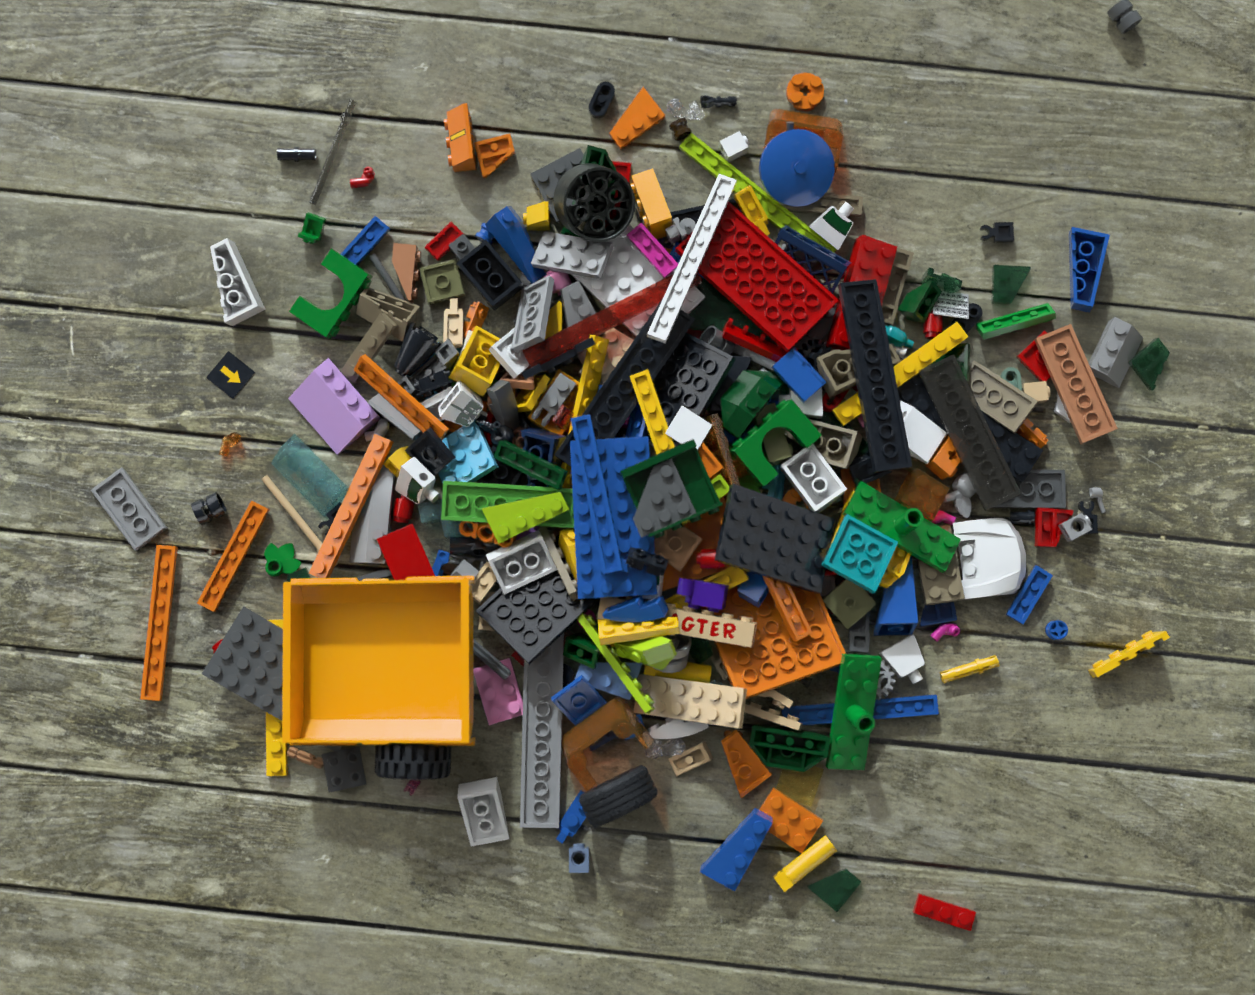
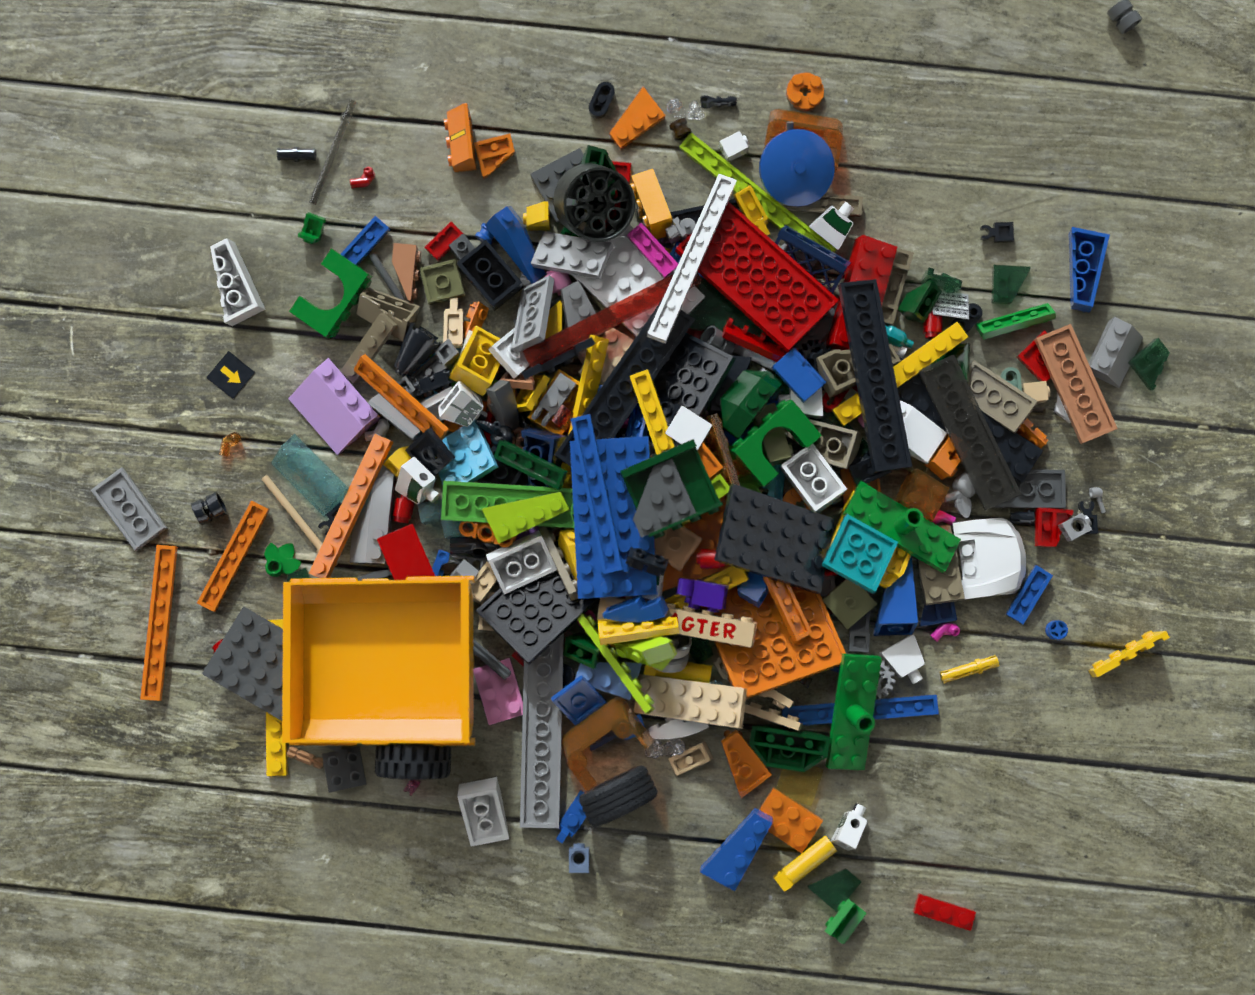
none -> green bracket [825,899,867,944]
none -> white torso [830,803,867,851]

